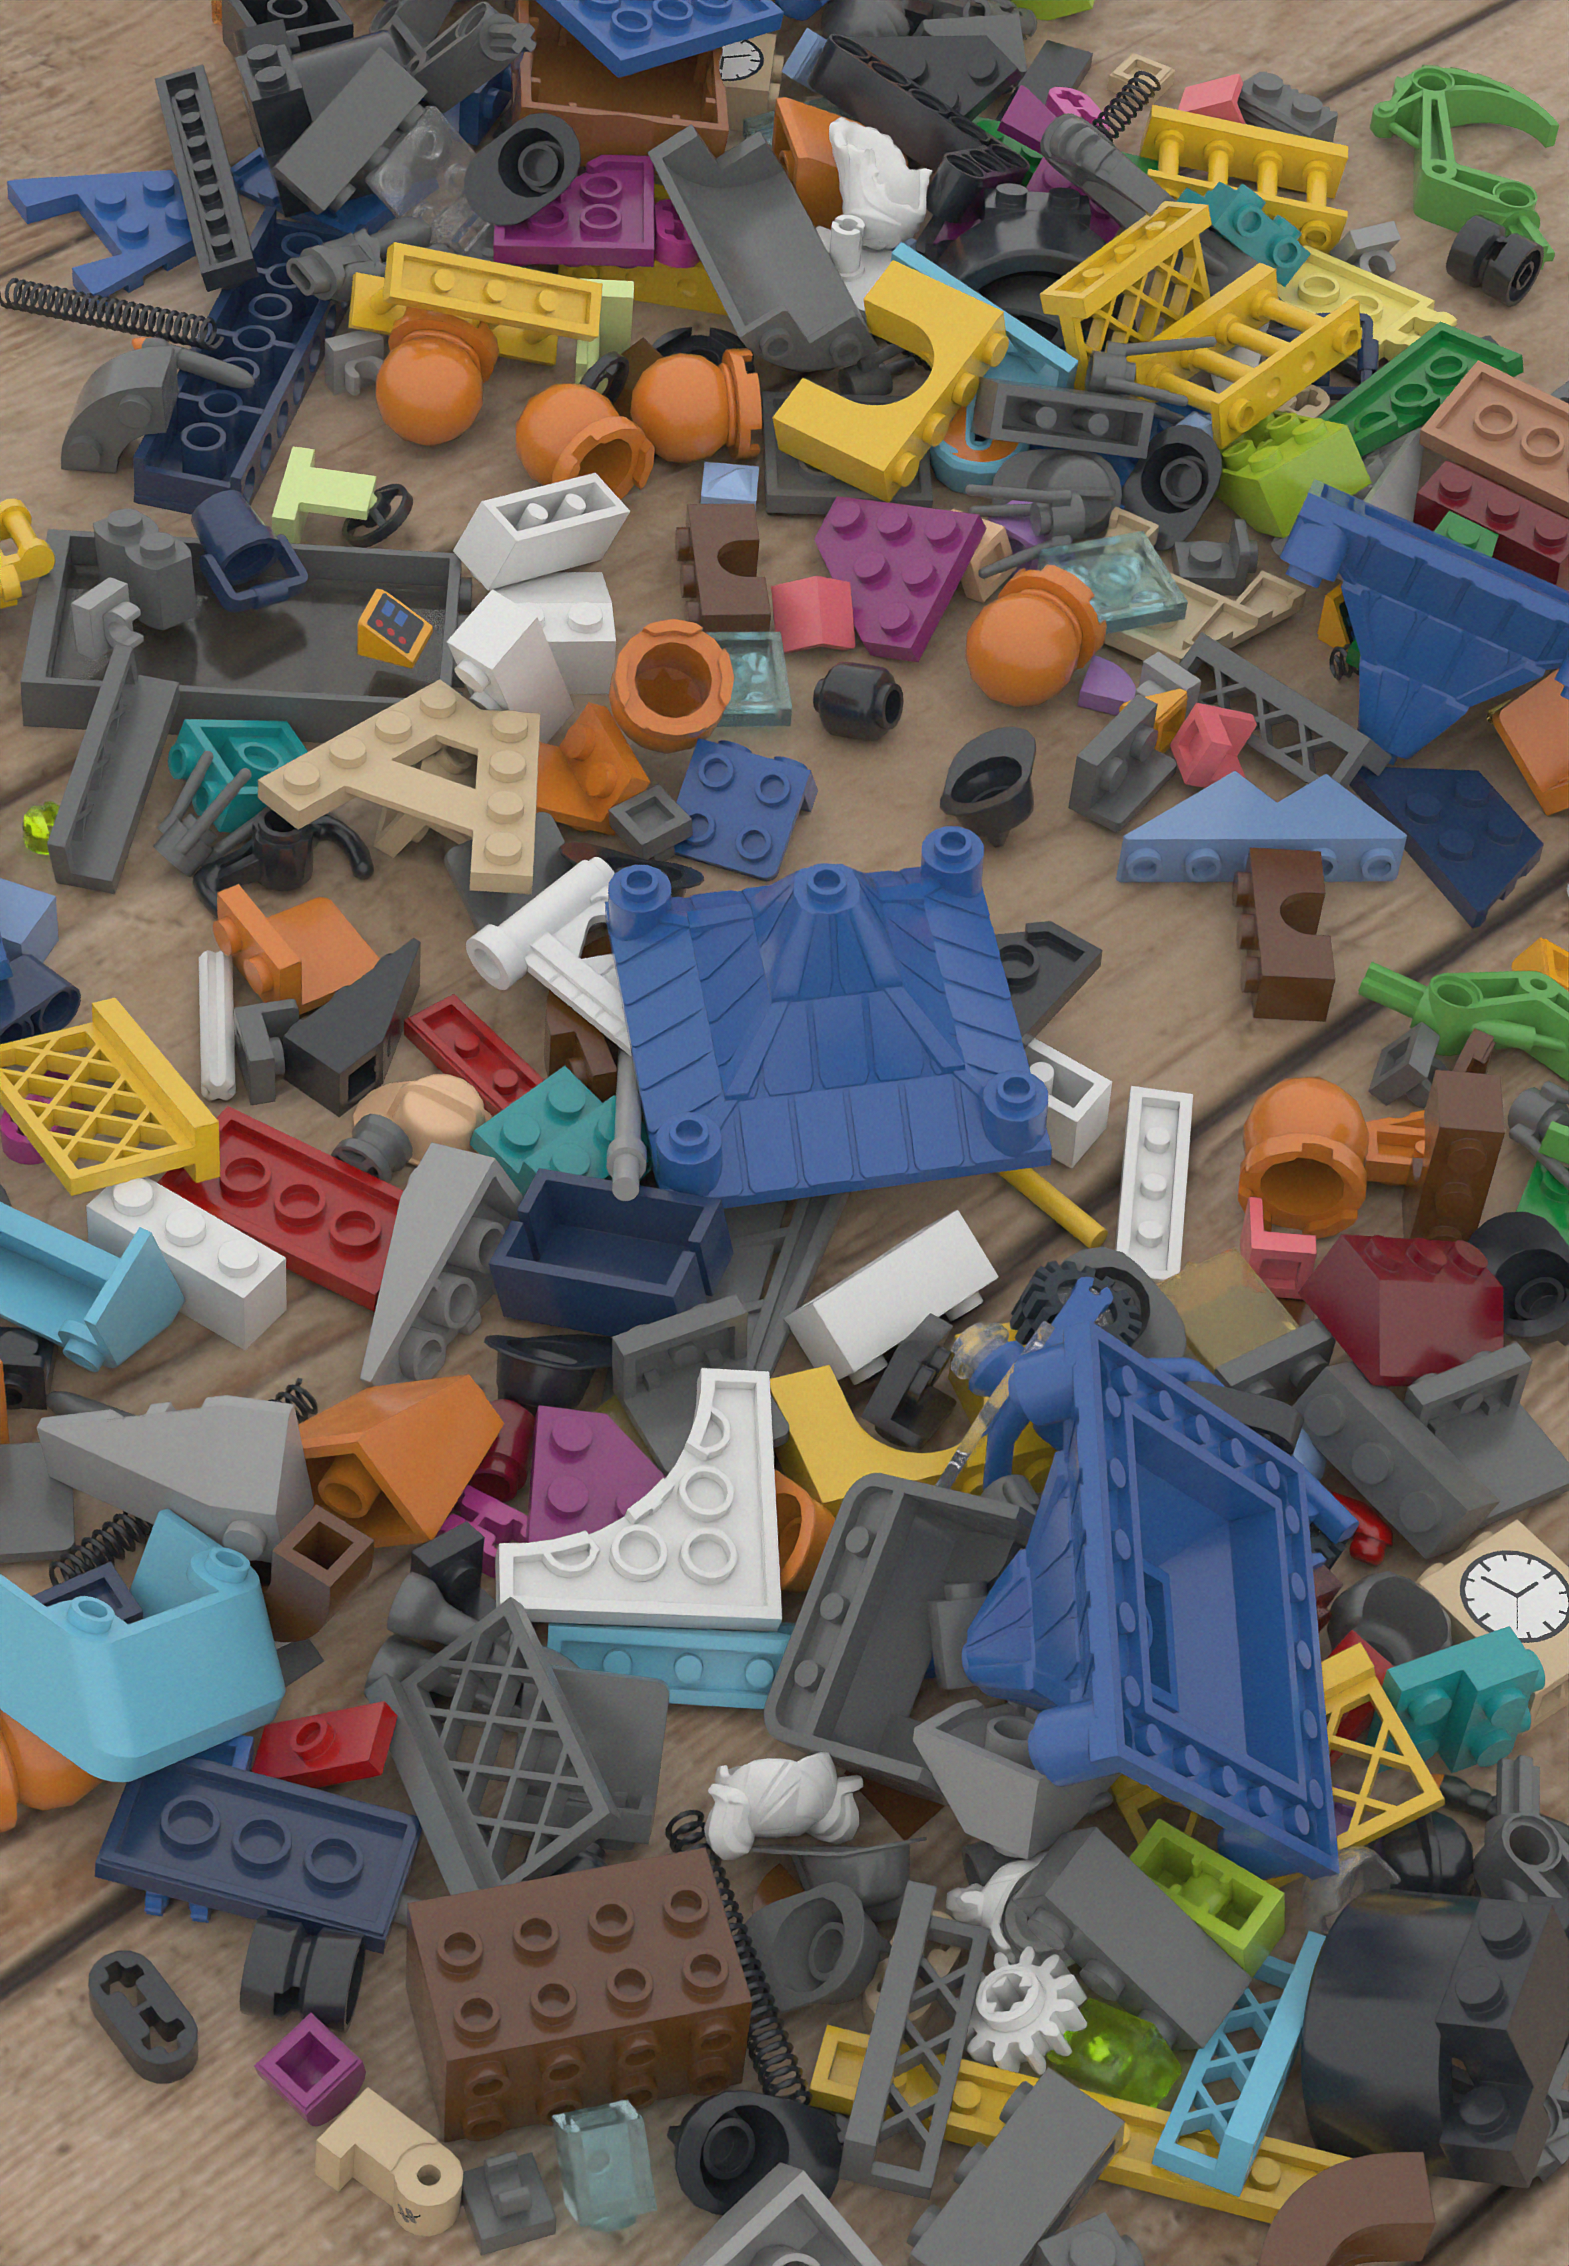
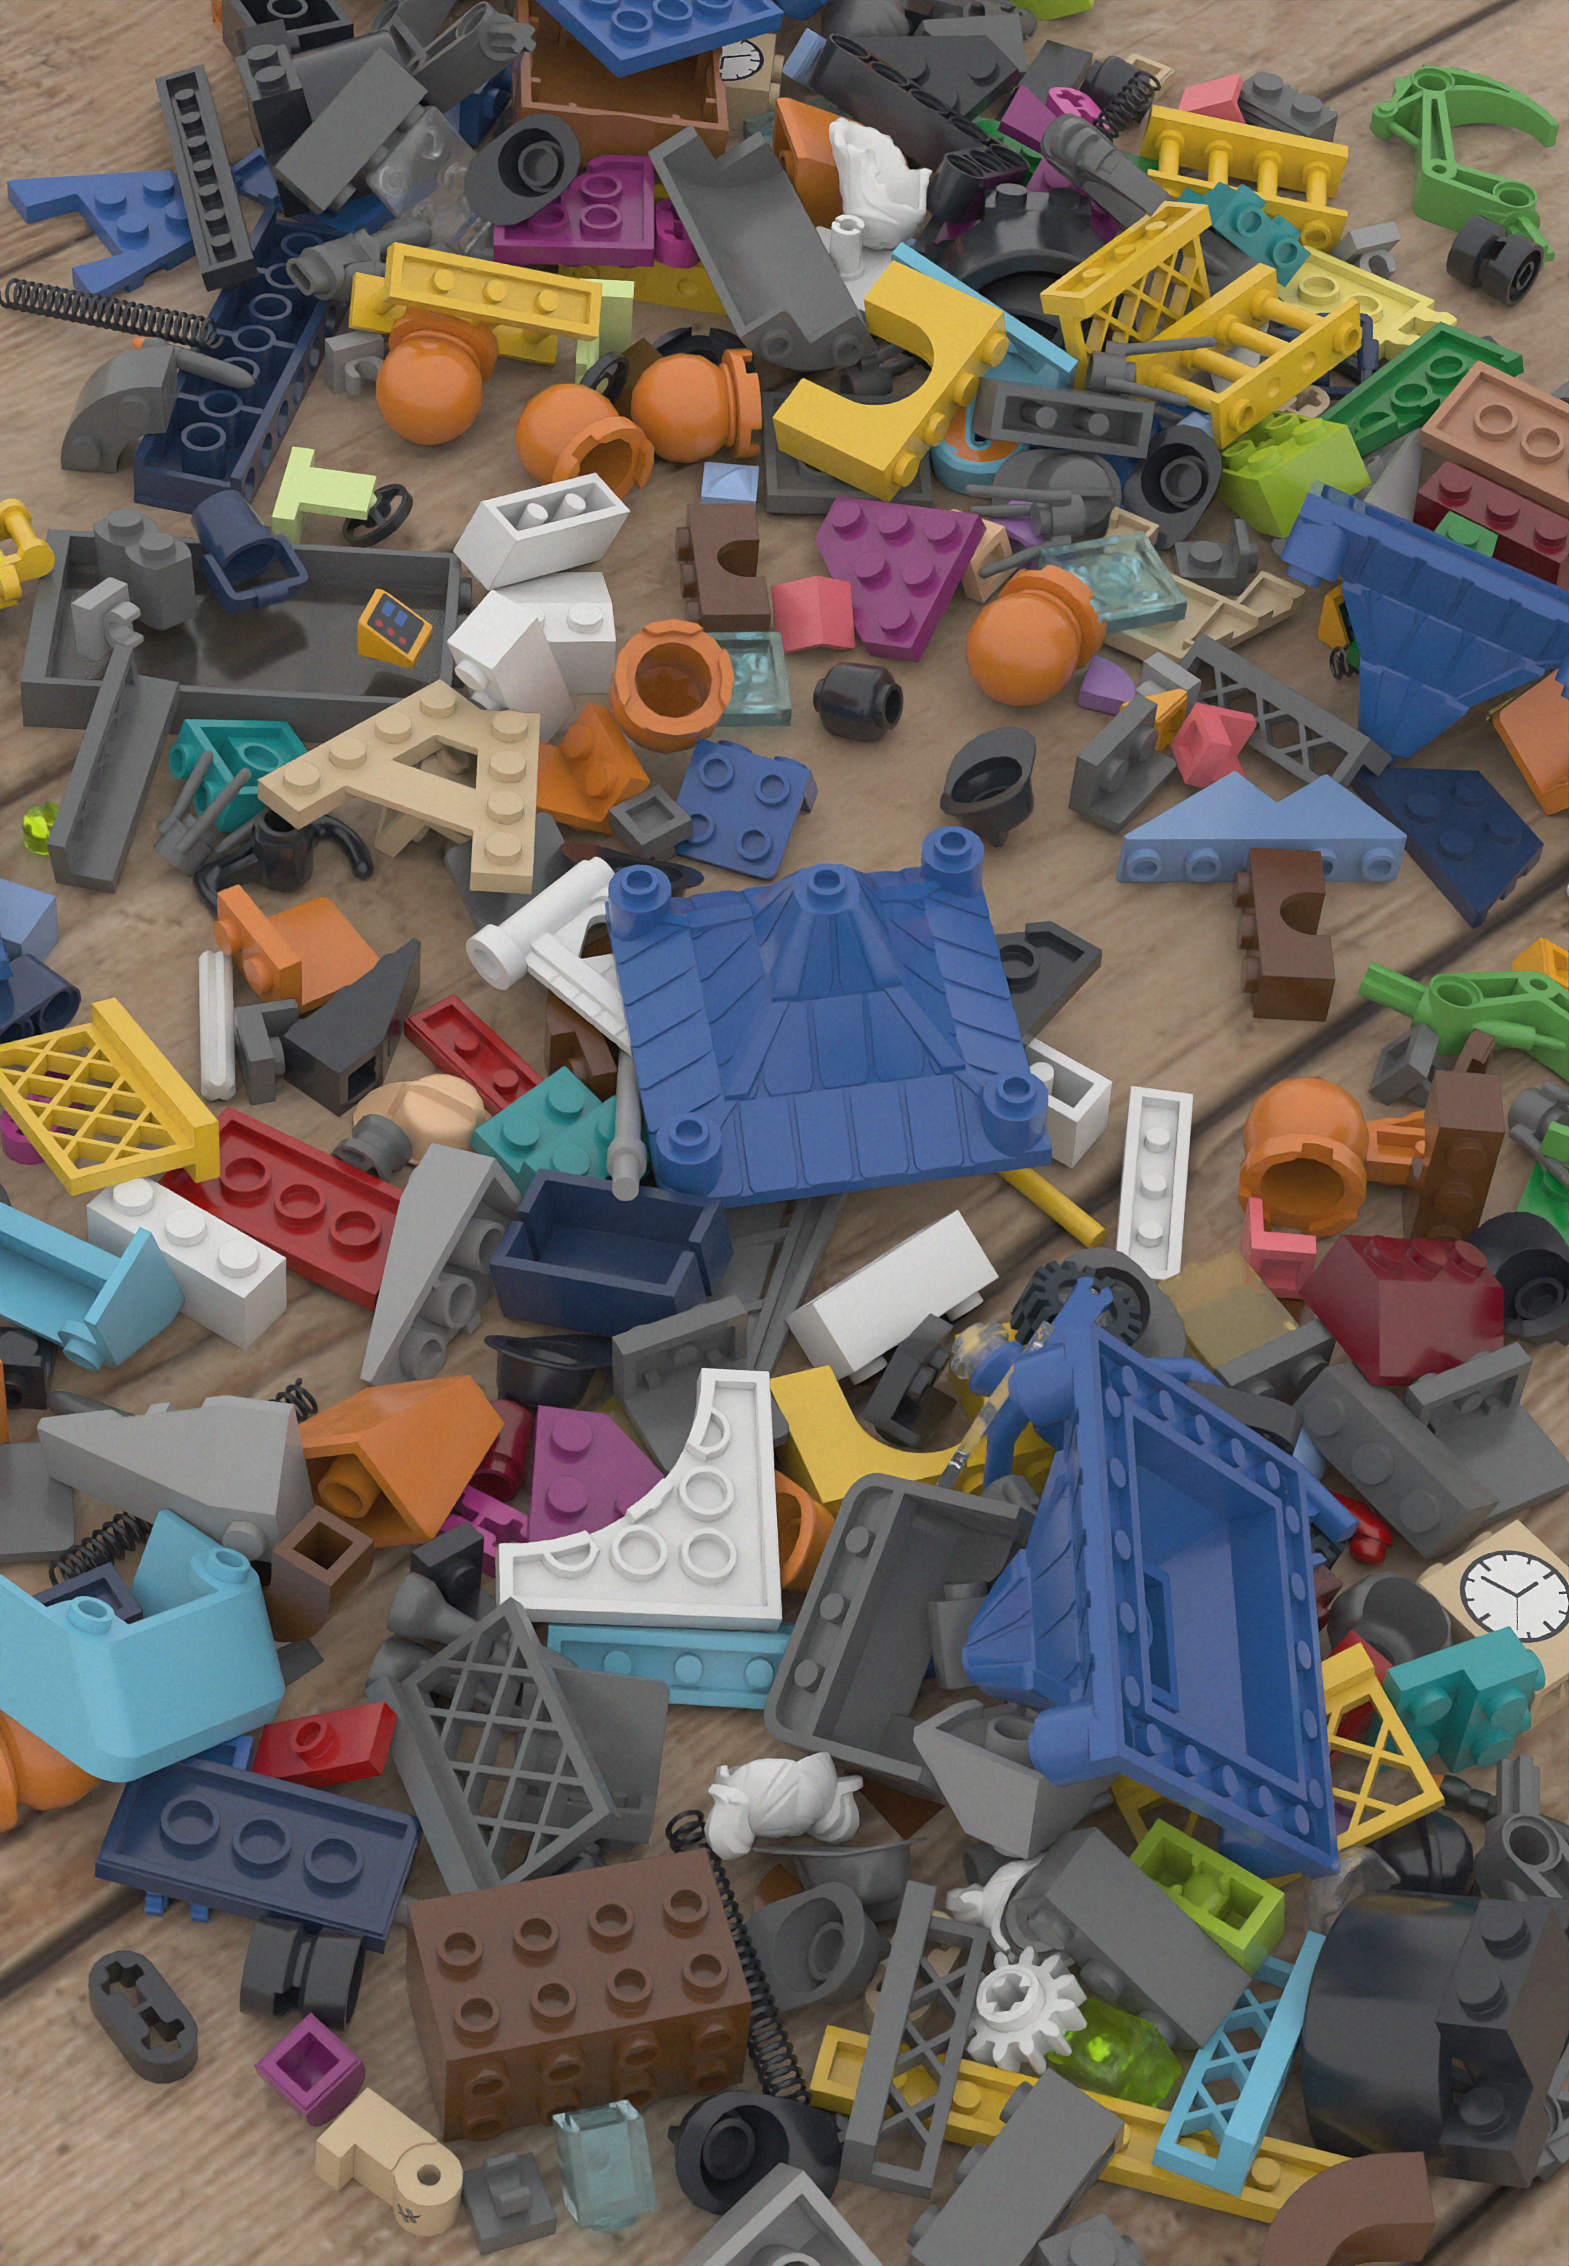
none -> black head [1079,56,1155,128]

